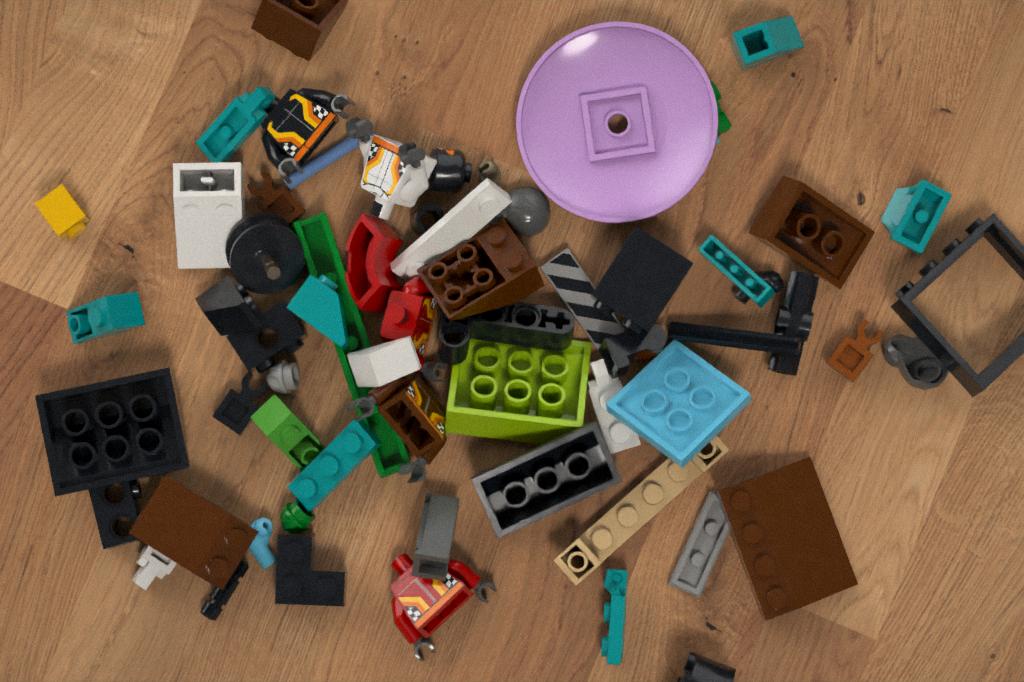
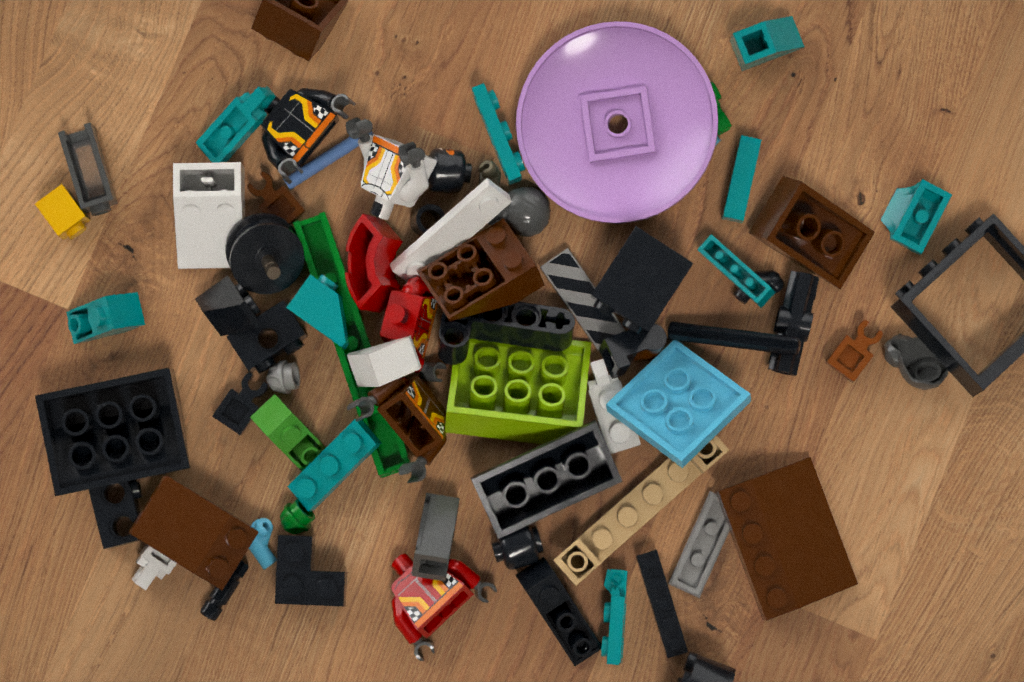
none -> dark grey window [58,123,118,216]
none -> teal plate [472,83,525,186]
none -> black head [491,525,544,570]
none -> black slope [515,556,602,666]
none -> black piece [636,550,688,658]
none -> teal piece [722,135,762,224]

